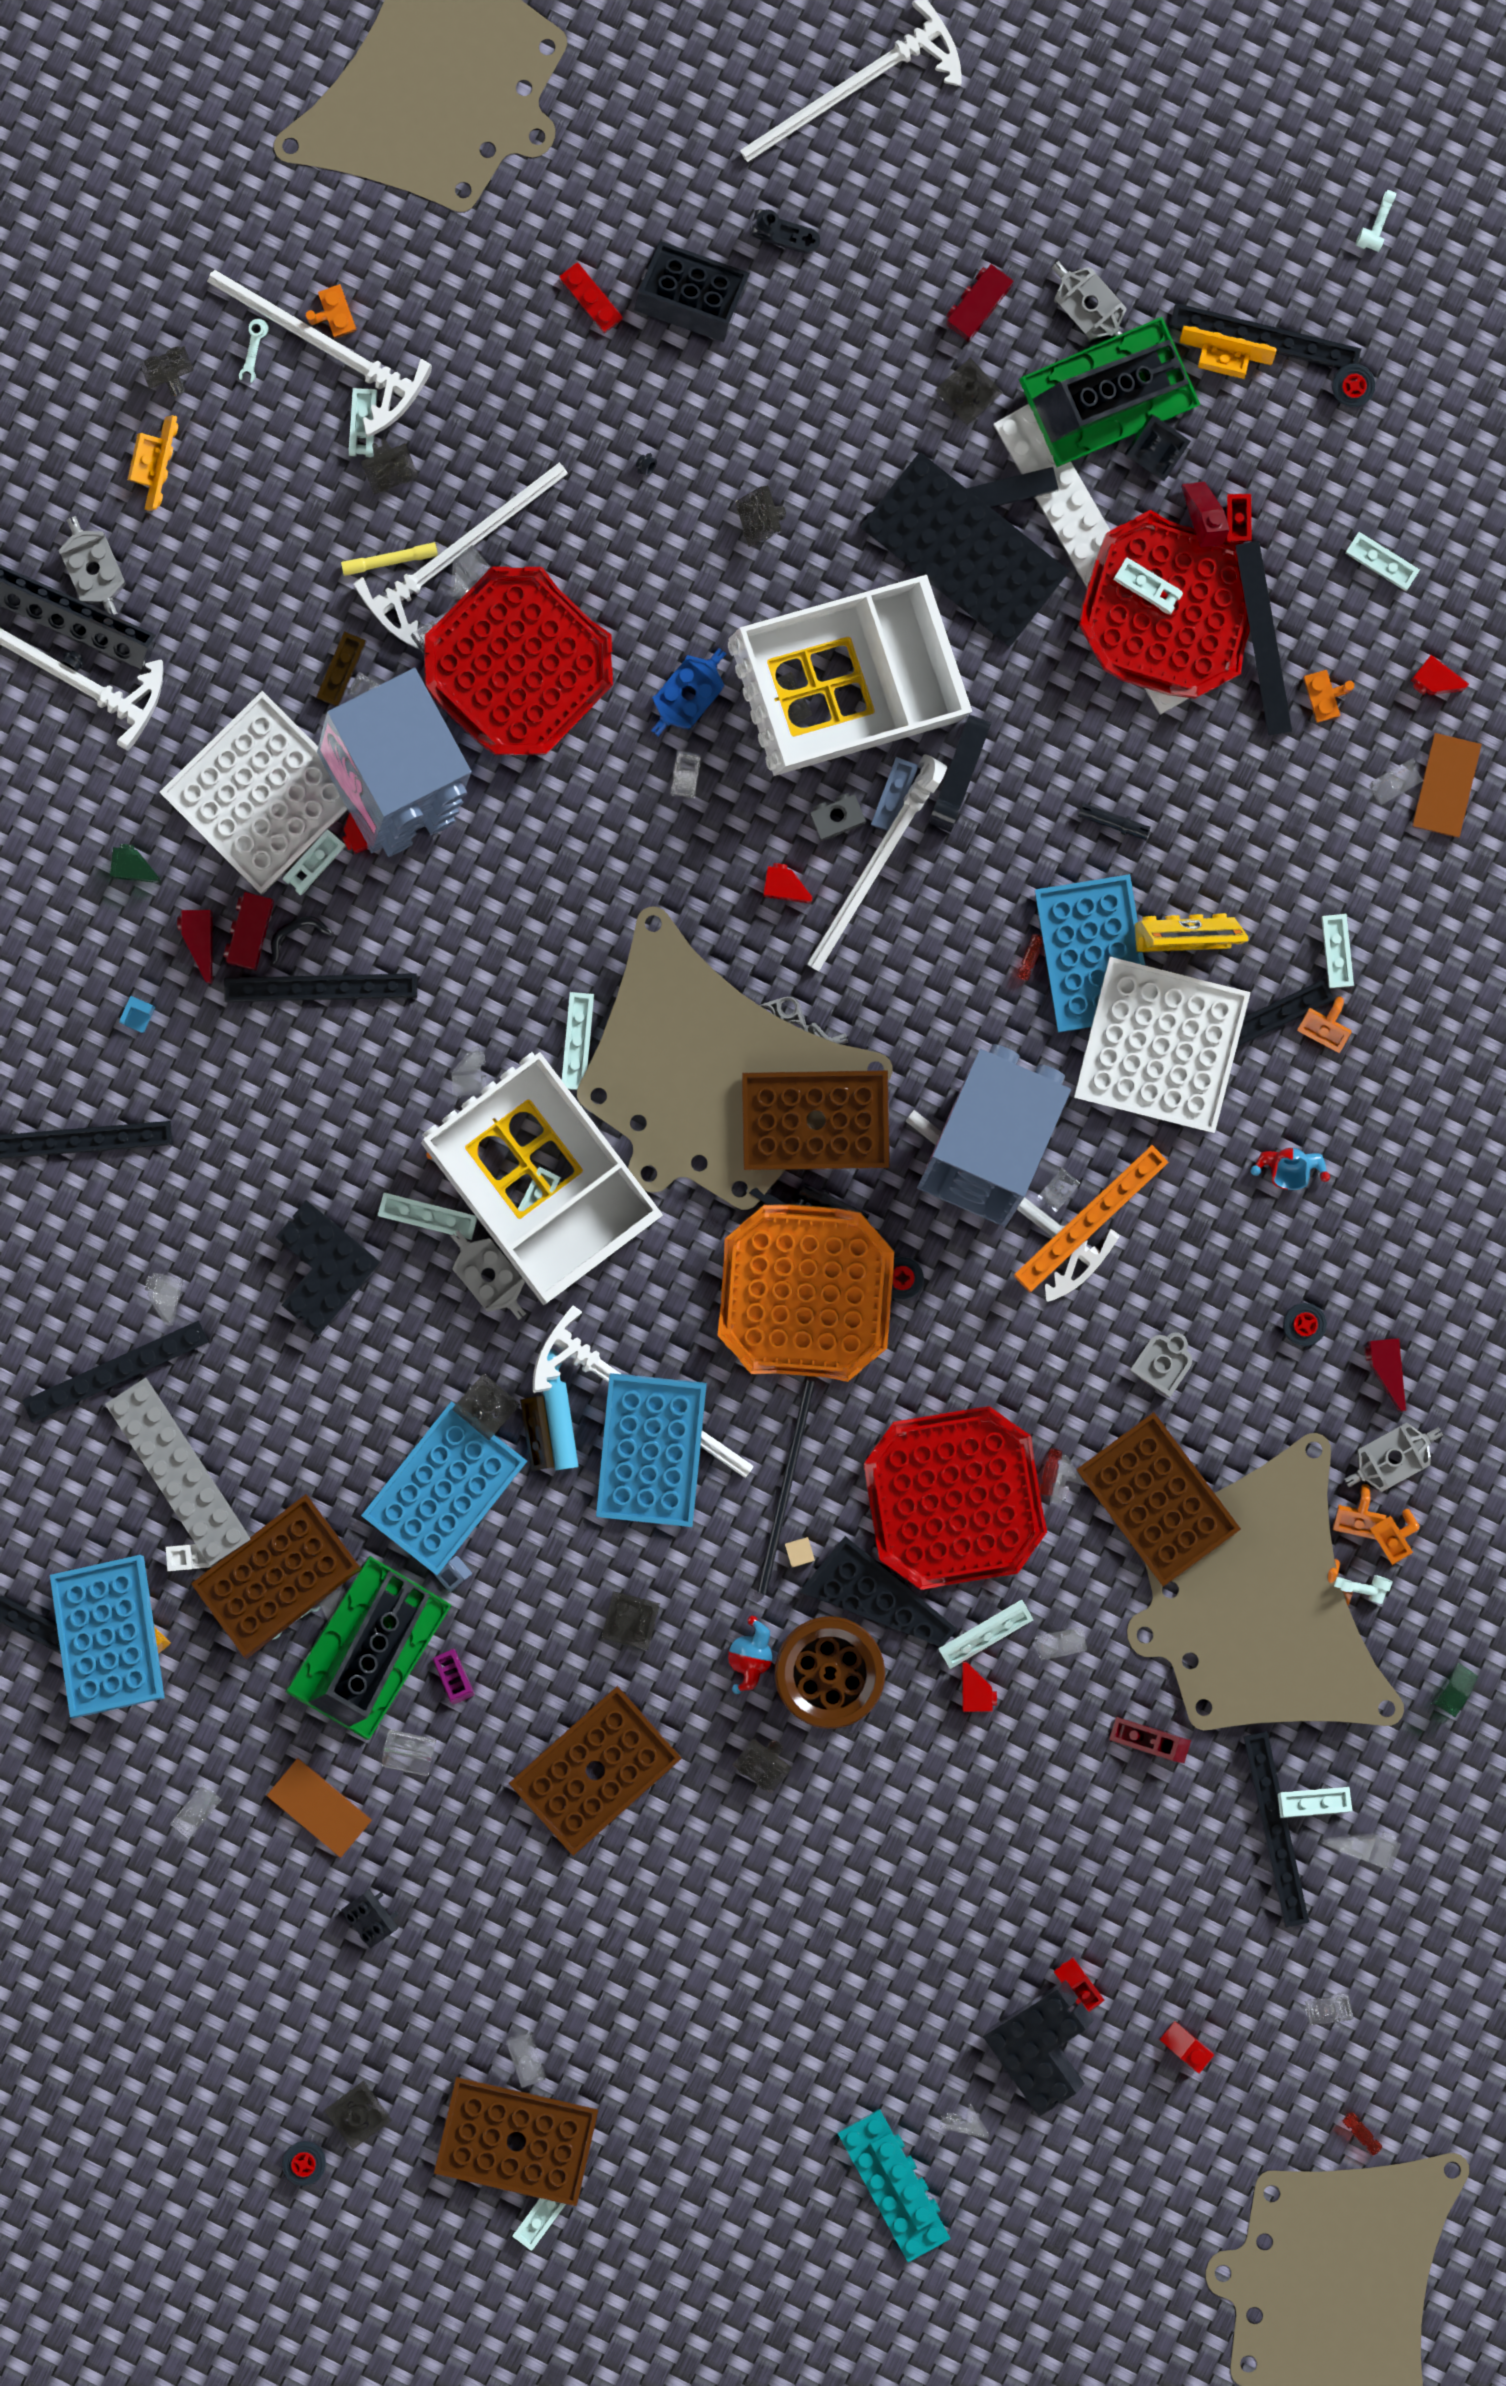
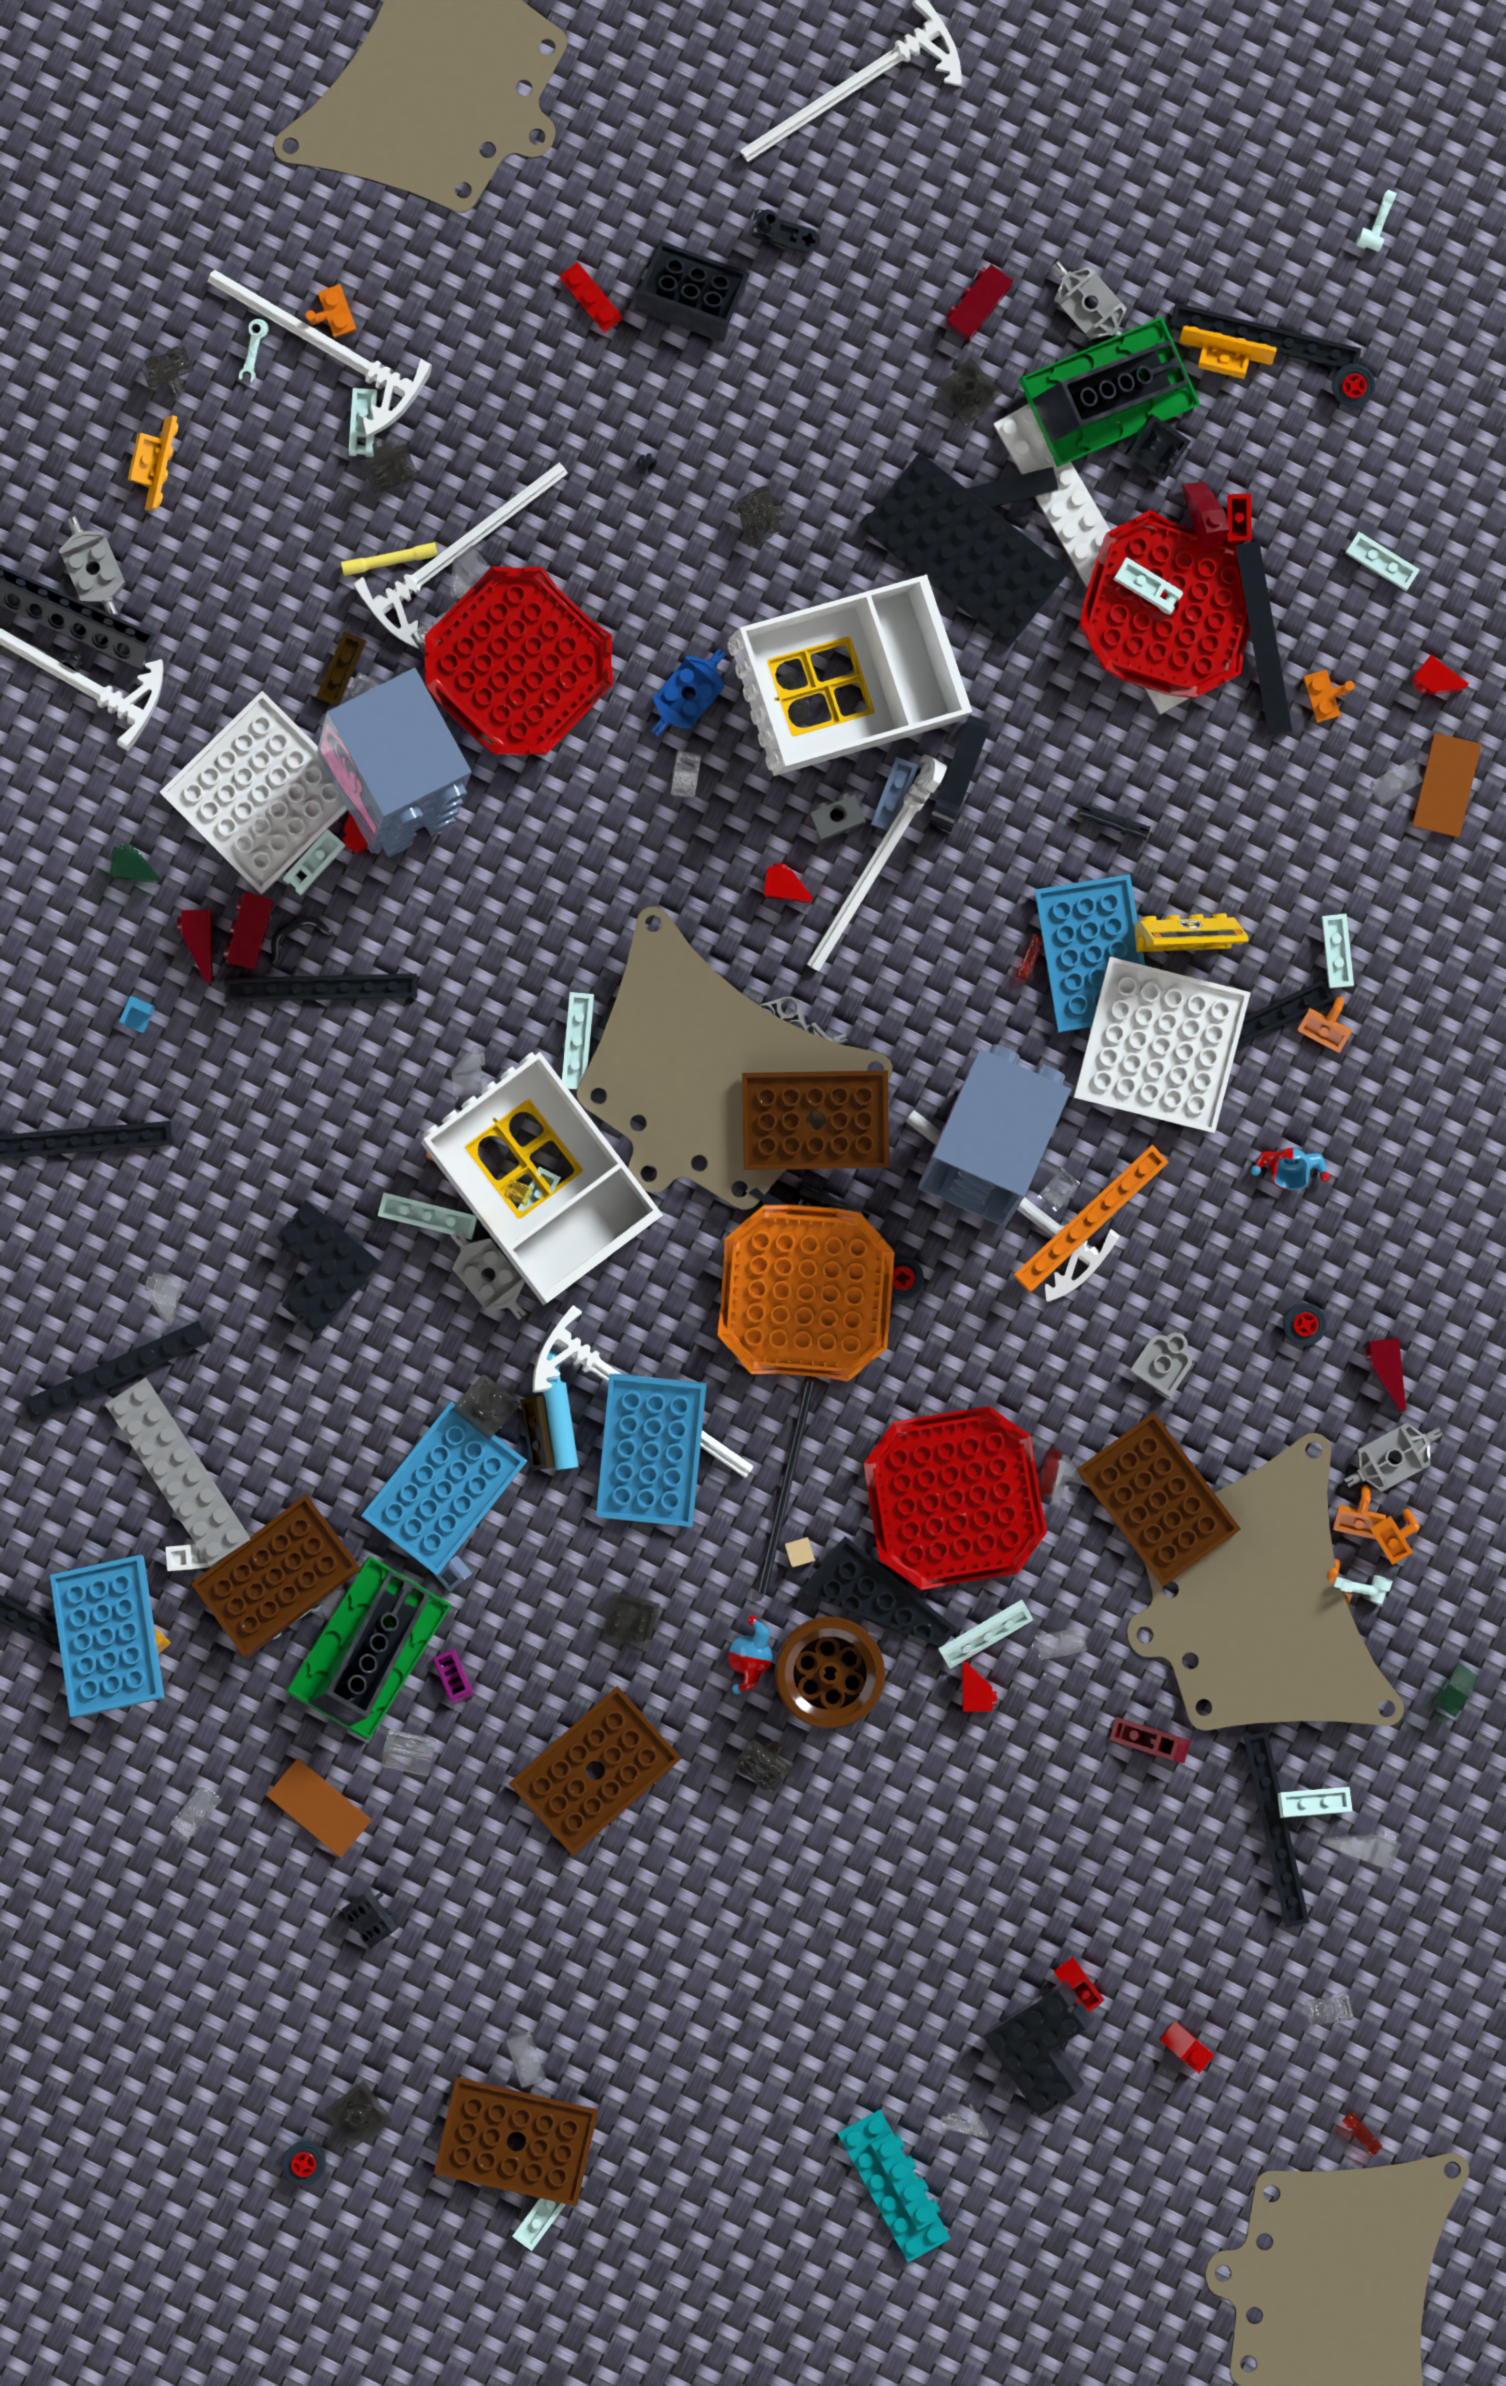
none -> clear yellow slope [504,1180,533,1207]

